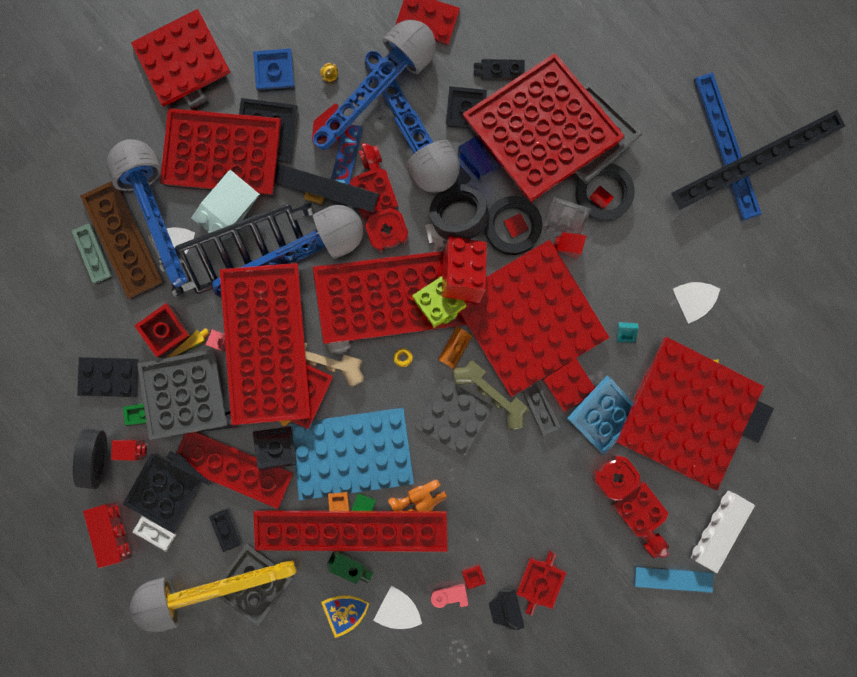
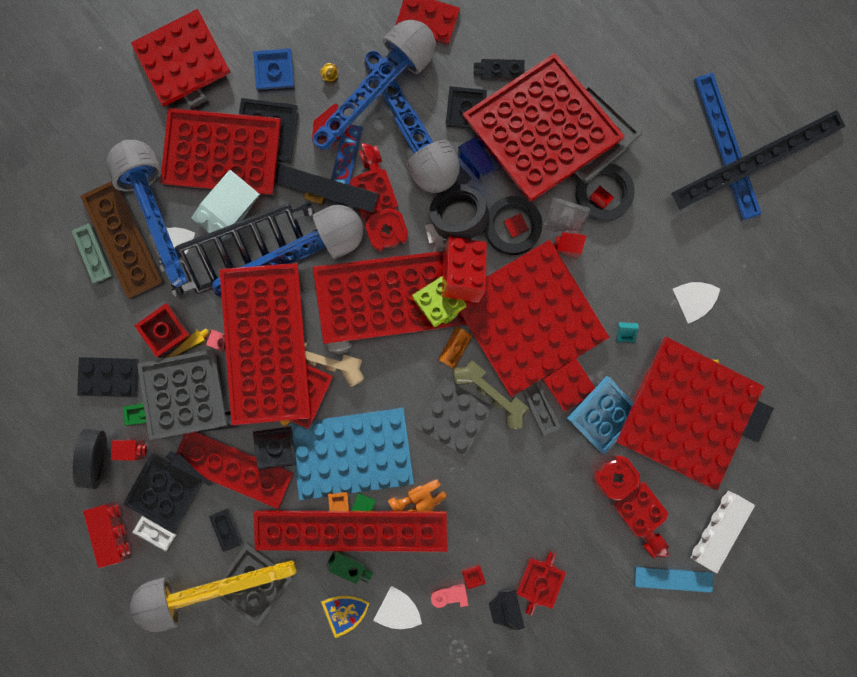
yellow plate [393,348,413,367] -> none

